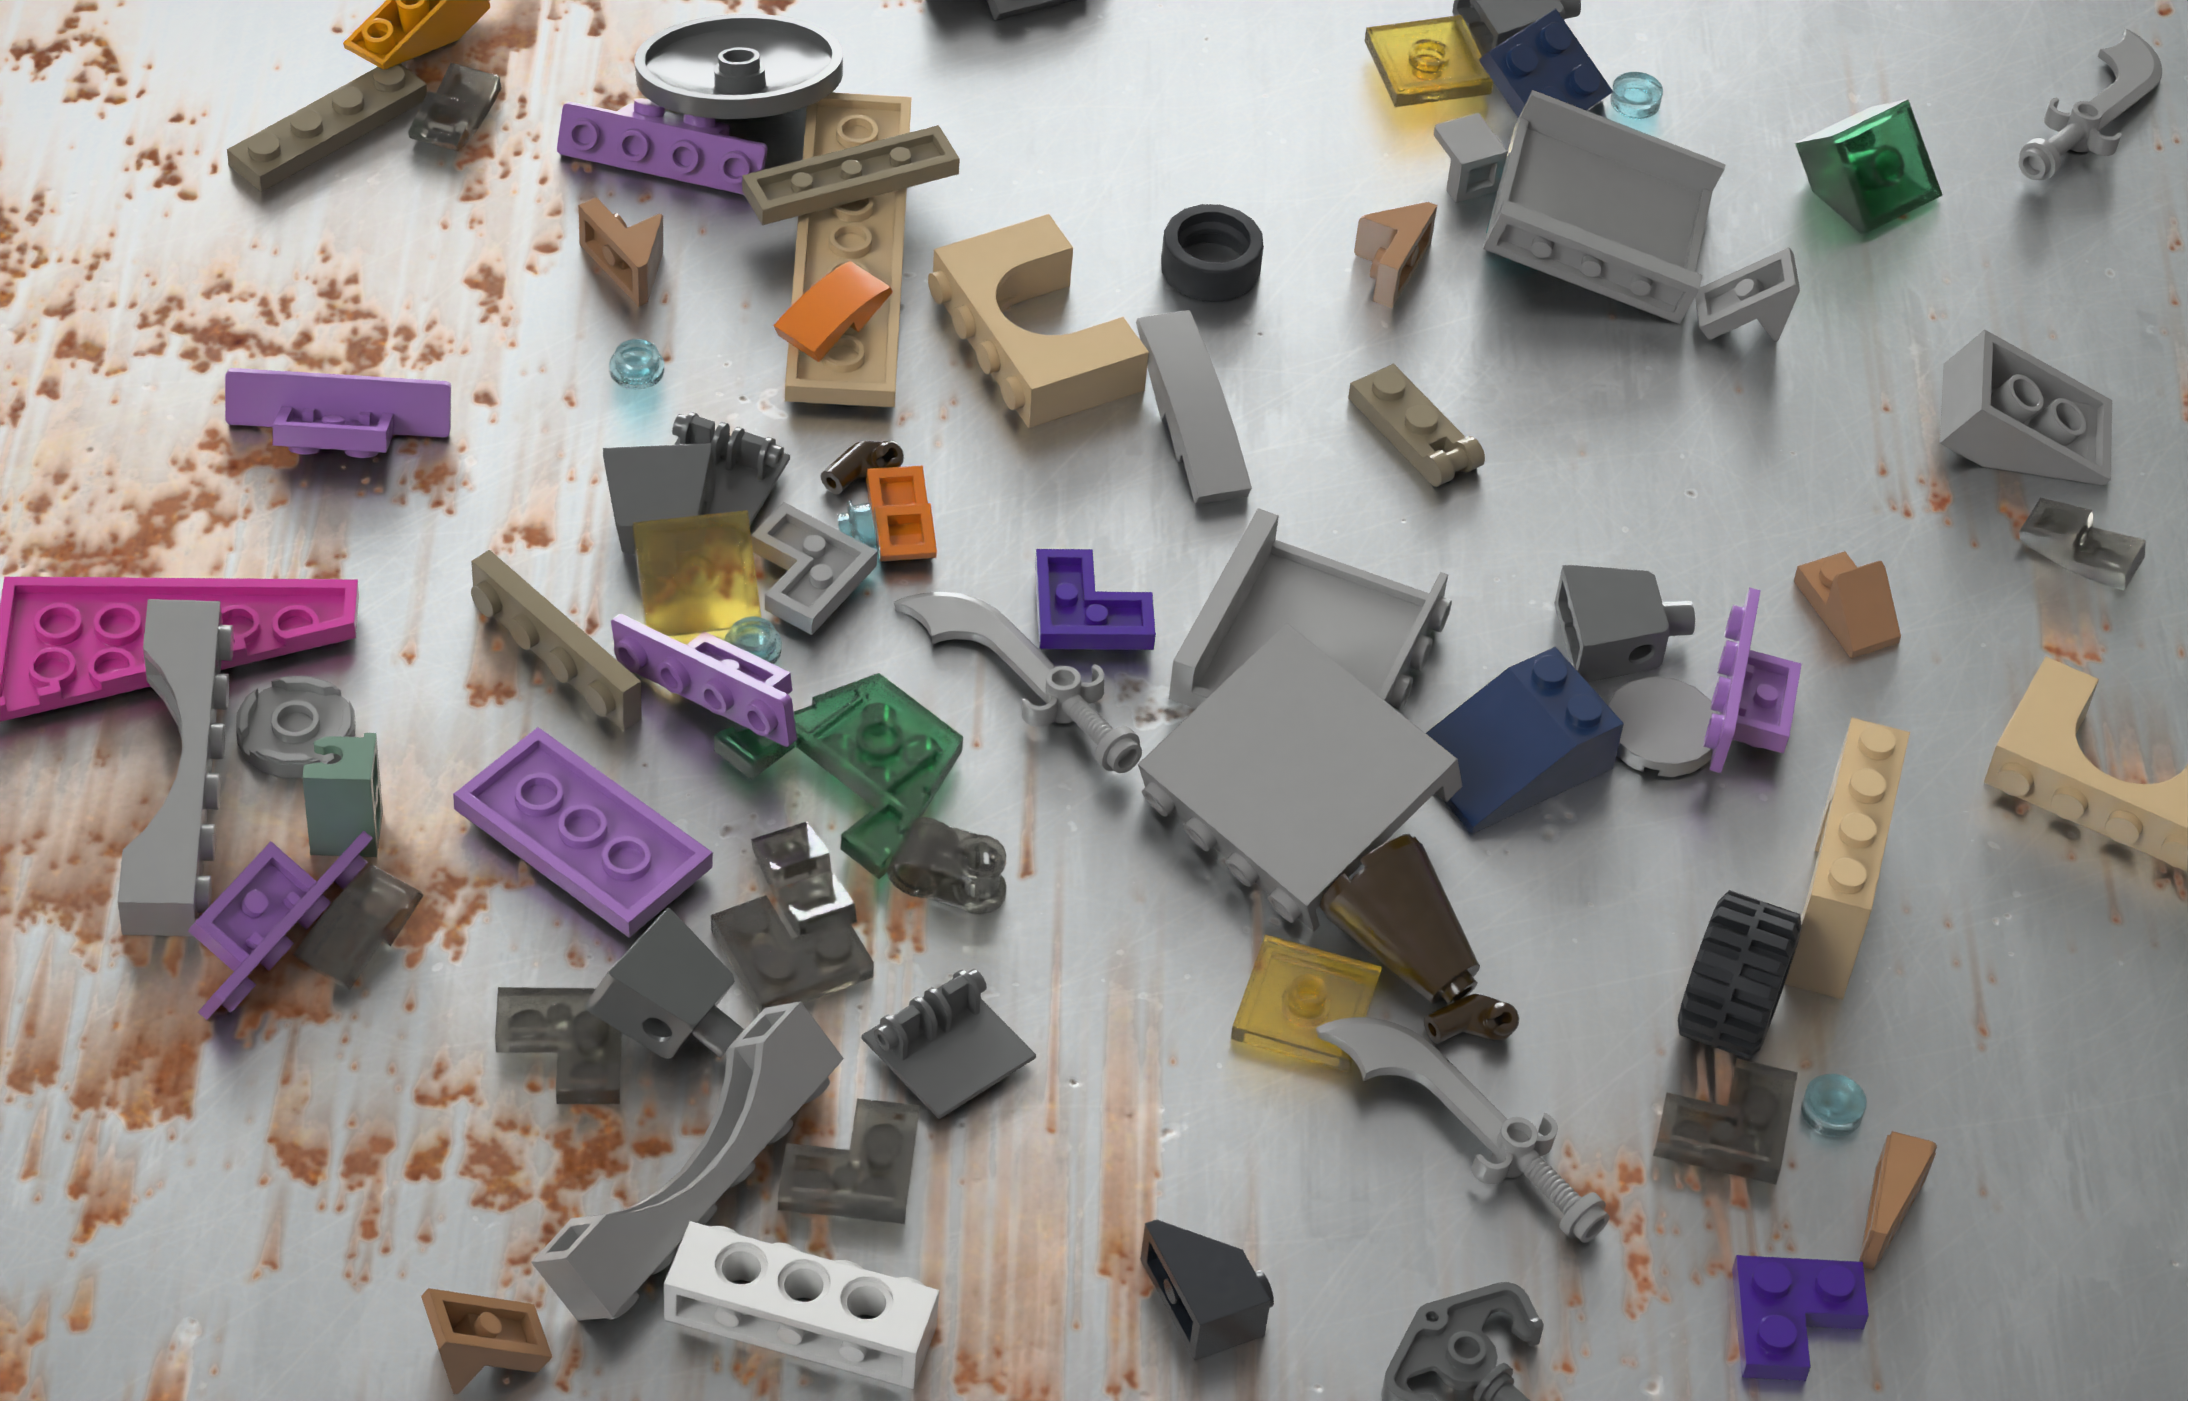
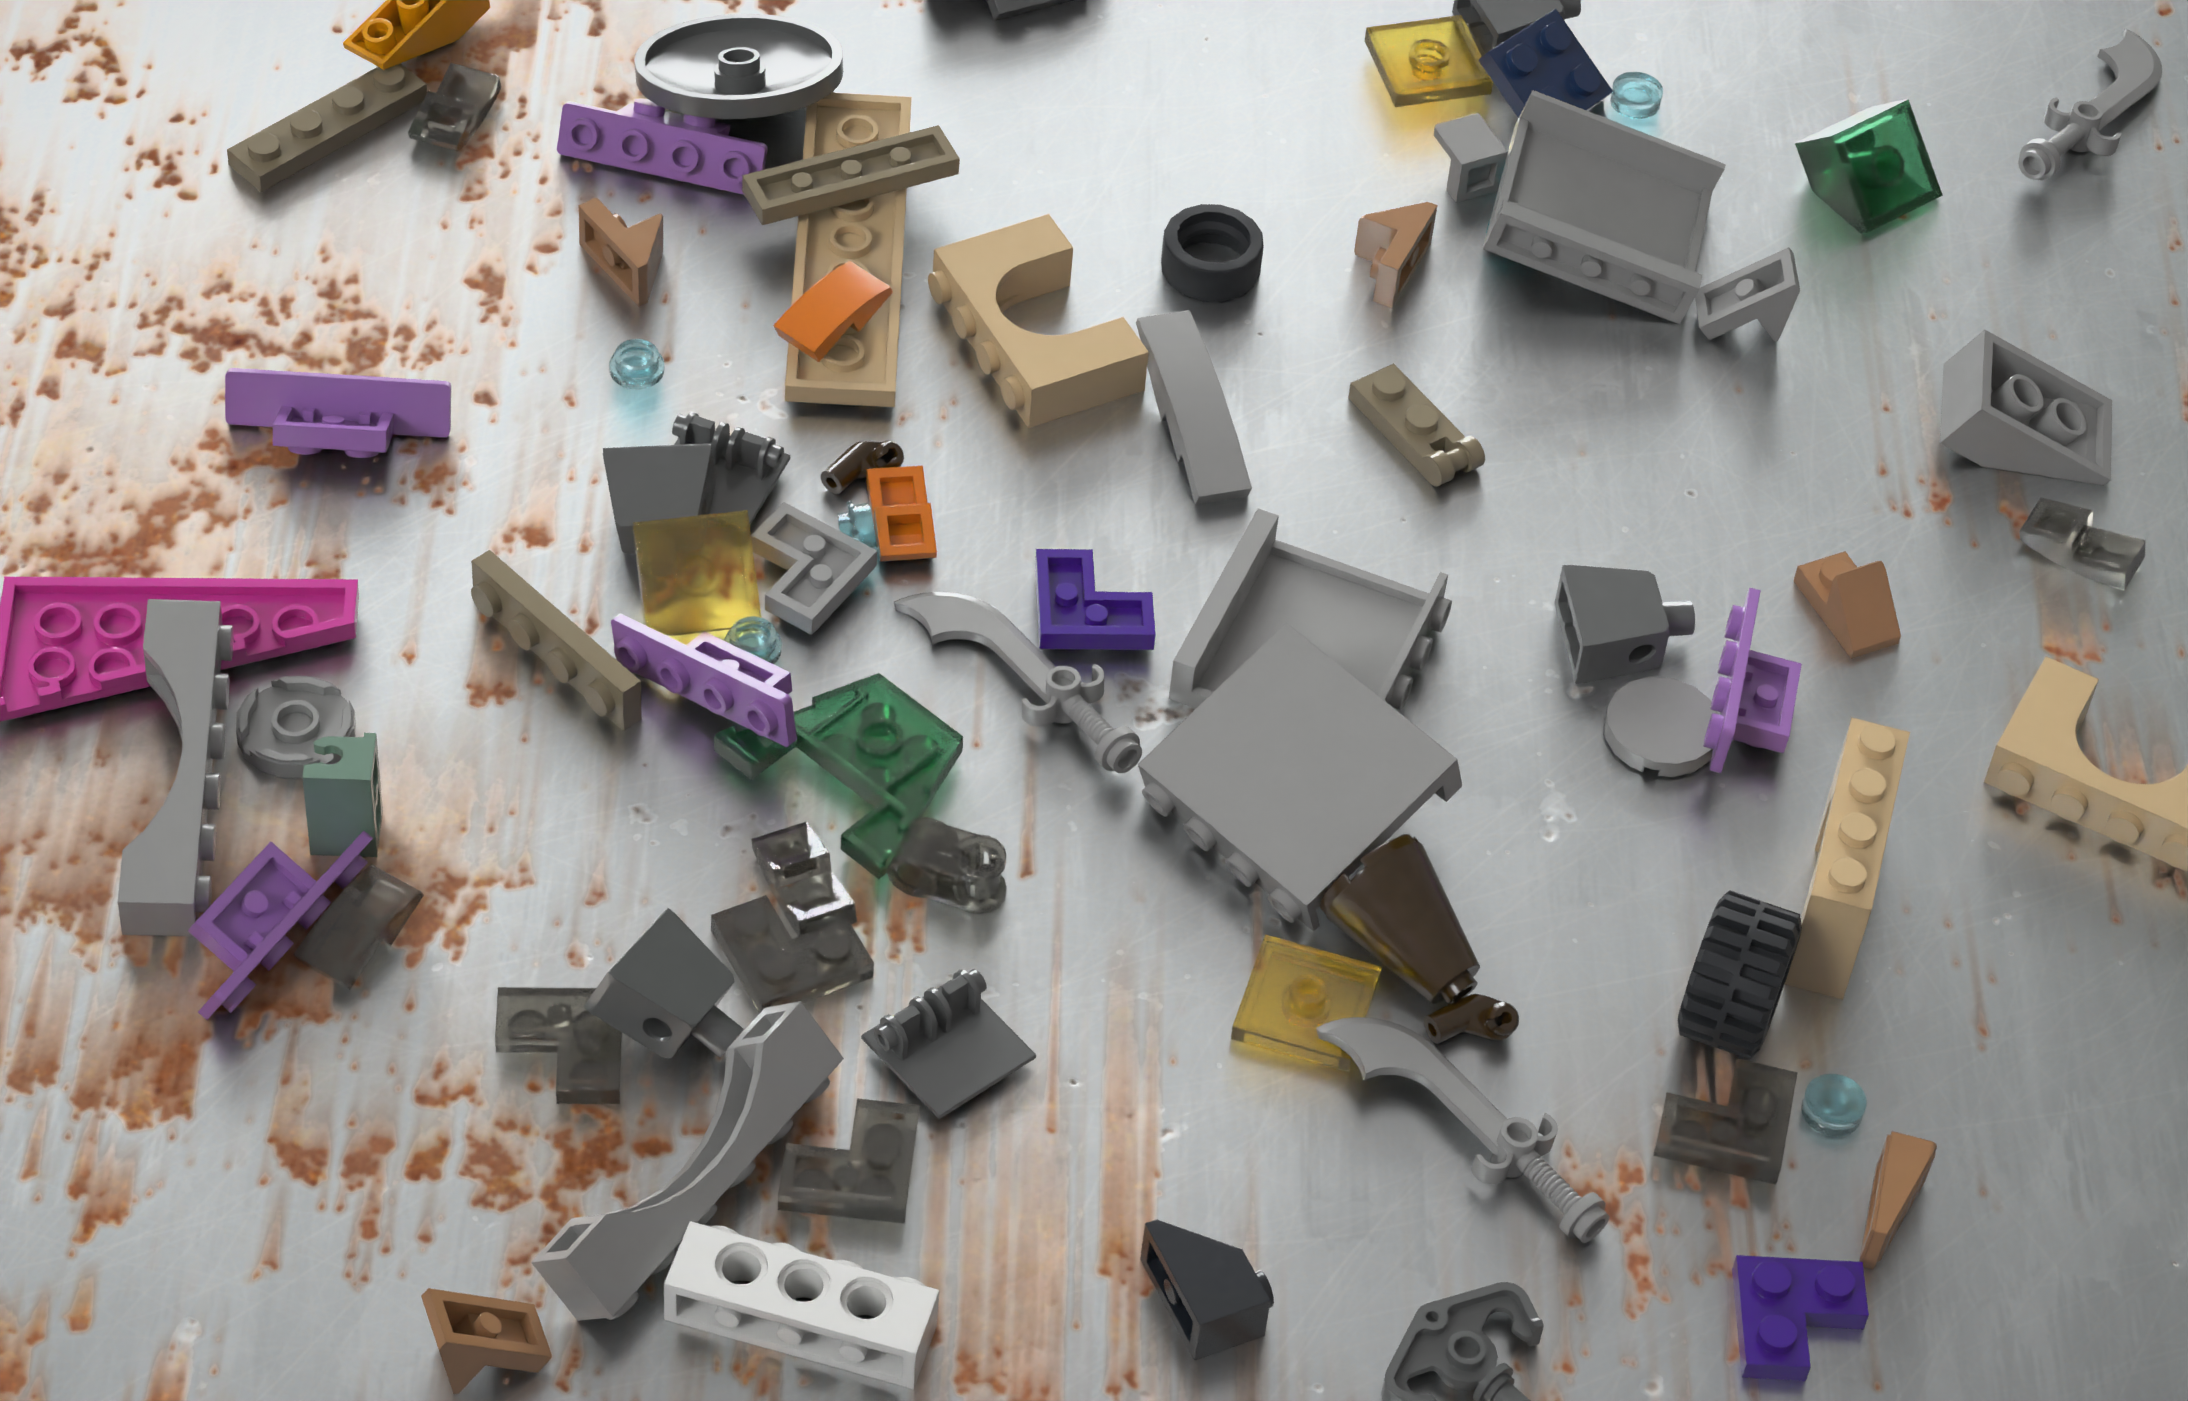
medium lavender plate [453,727,713,937] -> none
dark blue slope [1426,647,1624,834] -> none

